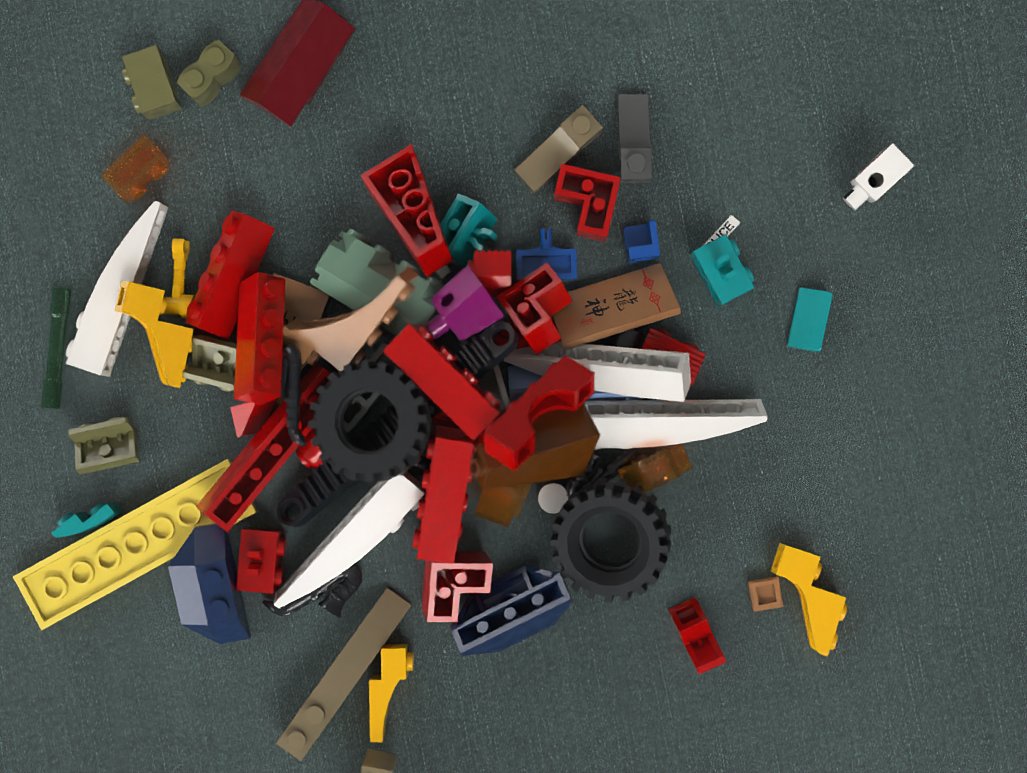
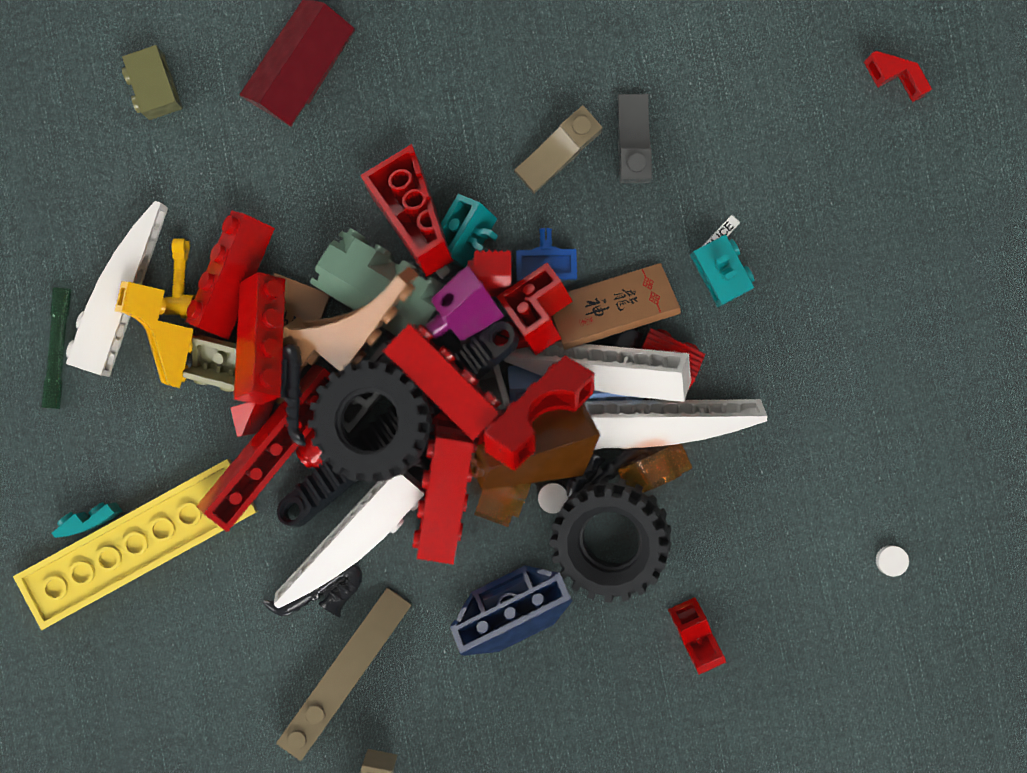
olive bracket [68,417,140,475] -> none
clear orange bracket [101,135,172,204] -> none
dark blue wedge [168,523,251,644] -> none
olive brick [177,40,242,107] -> none
red brick [236,527,287,593] -> none
yellow slope [369,644,414,742] -> none
red brick [421,551,493,622] -> none
red brick [553,164,621,242] -> none
blue panel [623,220,660,263] -> none
medium nougat tile [747,576,784,612] -> none
yellow arch [770,543,847,656] -> none
teal slope [787,288,833,353] -> none
white torso [843,144,914,210] -> none
none -> red slope [864,51,932,102]
none -> white tile [876,545,909,577]

